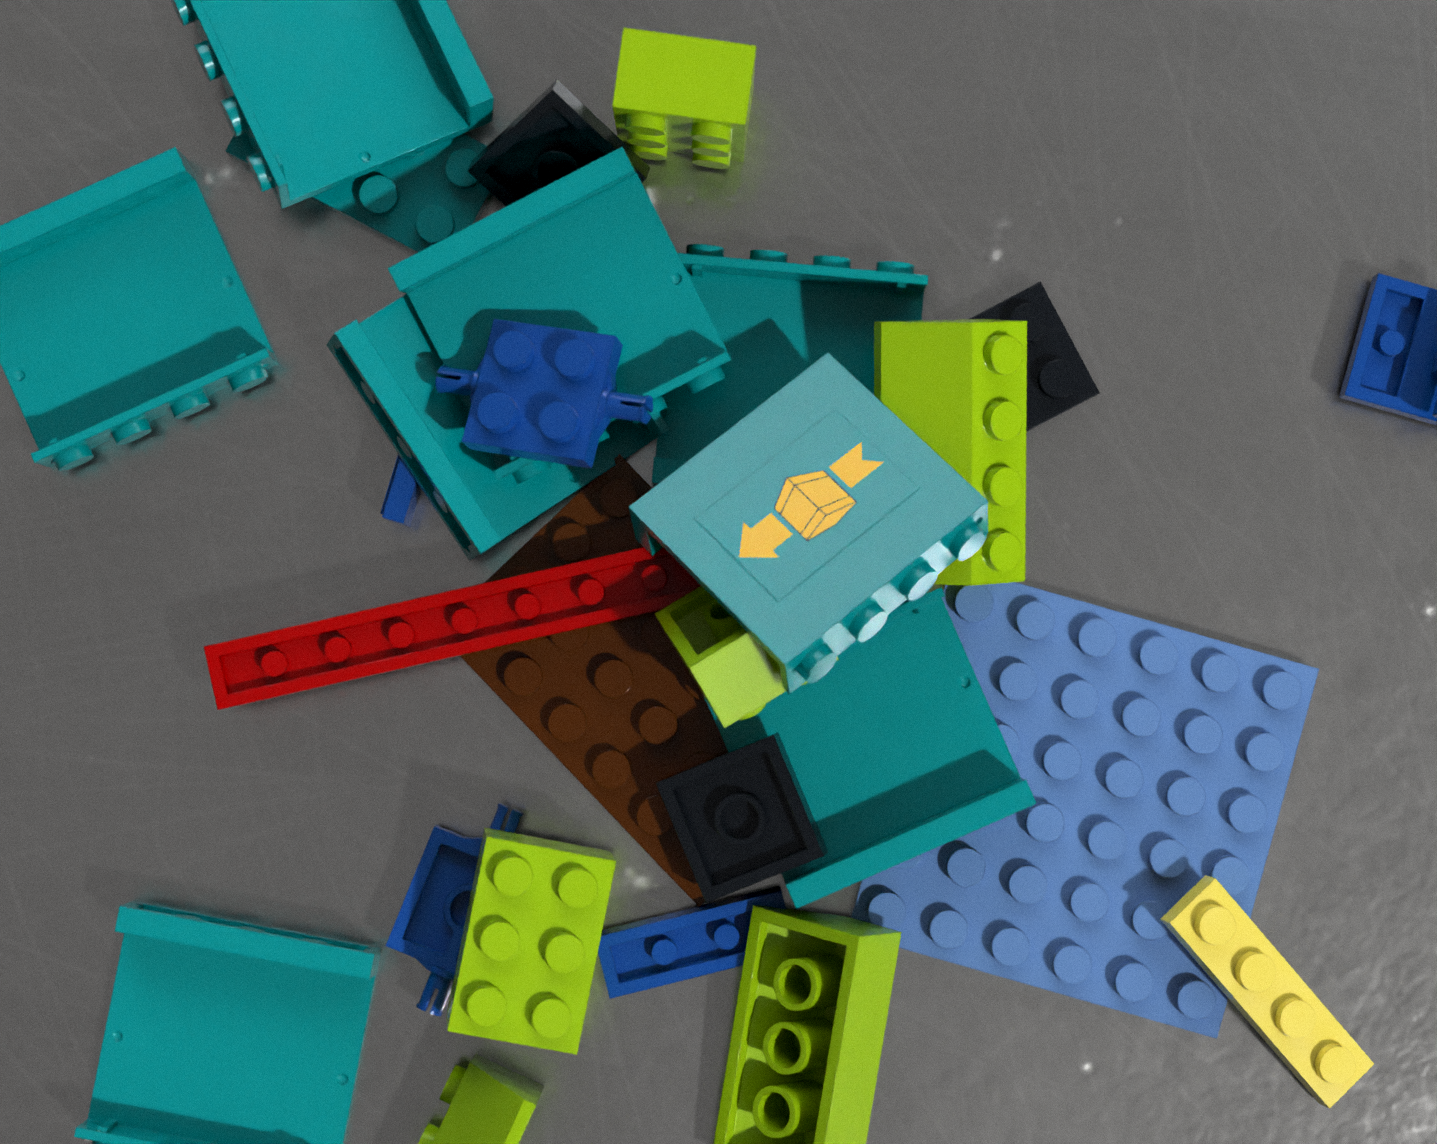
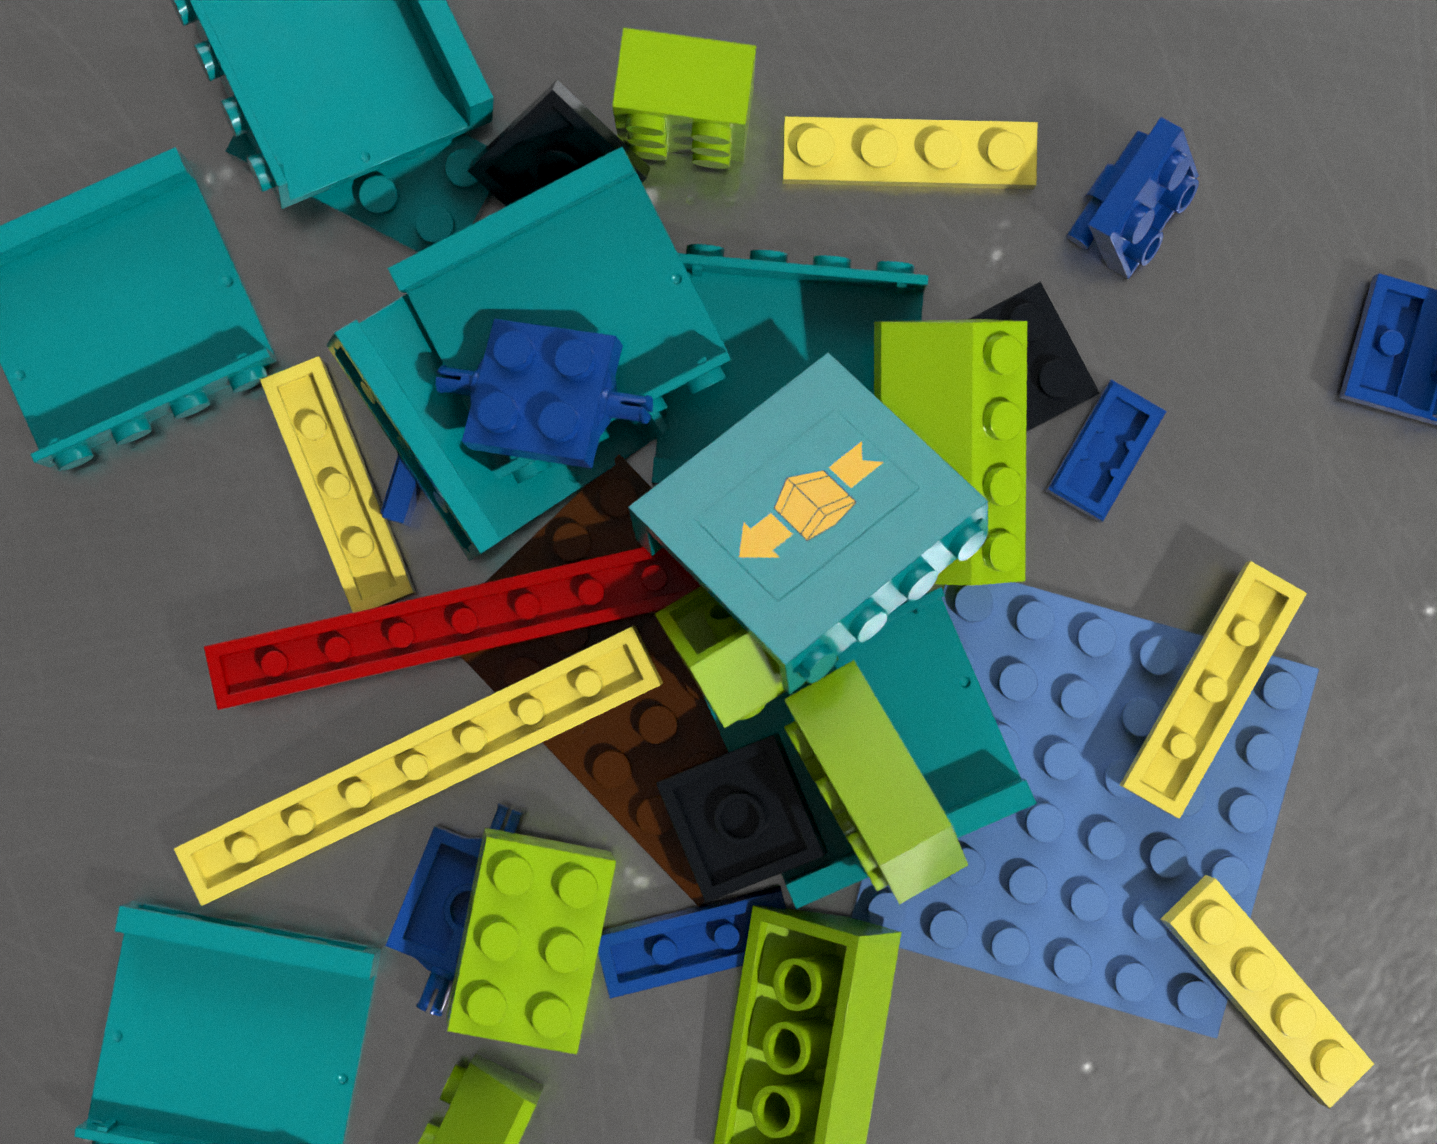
none -> light yellow plate [174,625,663,906]
none -> light yellow plate [260,356,416,613]
none -> light yellow plate [783,116,1038,189]
none -> lime brick [784,660,968,905]
none -> blue plate [1045,379,1167,522]
none -> blue plate [1066,117,1199,279]
none -> light yellow plate [1119,561,1307,819]

